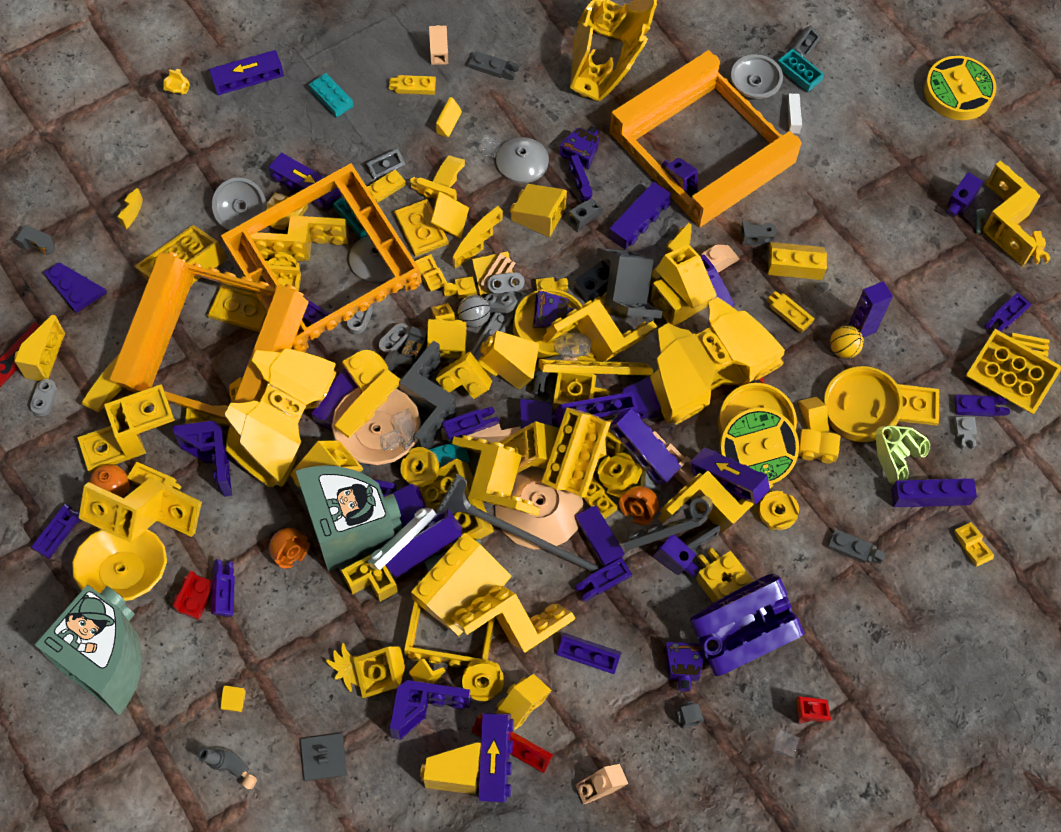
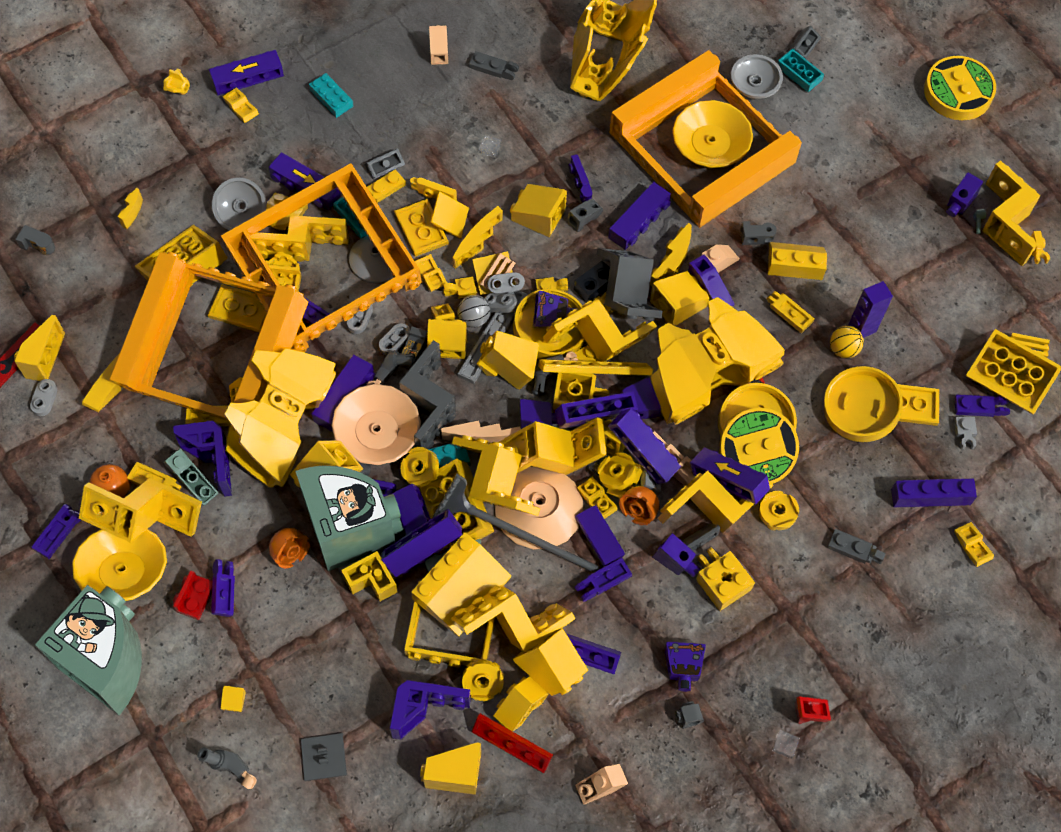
dark purple wing [44,262,107,313] -> none
yellow bracket [77,384,175,473] -> none
yellow piece [326,643,360,692] -> none
yellow slope [334,369,401,438] -> none
yellow slope [342,350,388,393] -> none
yellow slope [353,647,405,698] -> none
white plate [367,508,437,570] -> none
clear brick [380,408,416,451] -> none
yellow hinge [389,75,436,95] -> none
yellow panel [409,659,446,684] -> none
yellow slope [433,156,465,188] -> none
yellow slope [436,97,462,137] -> none
yellow brick [436,352,492,399] -> none
dark purple hinge [442,407,499,442] -> none
dark purple brick [479,713,514,802] -> none
light grey dish [496,137,549,183] -> none
yellow brick [542,408,611,498] -> none
clear dish [554,332,592,361] -> none
dark purple torso [559,126,599,170] -> none
dark grey hinge [623,495,713,551] -> none
yellow slope [655,244,717,309] -> none
dark purple torso [661,158,698,197] -> none
dark purple panel [690,574,805,676] -> none
white piece [788,93,802,134] -> none
yellow slope [798,397,829,433] -> none
yellow brick [798,429,841,464] -> none
yellowish green connector [876,426,930,485] -> none
dark purple hinge [984,292,1032,332] -> none
none -> sand green slope [162,449,218,506]
none -> yellow slope [222,87,259,123]
none -> yellow slope [513,628,588,696]
none -> yellow dish [672,100,753,168]

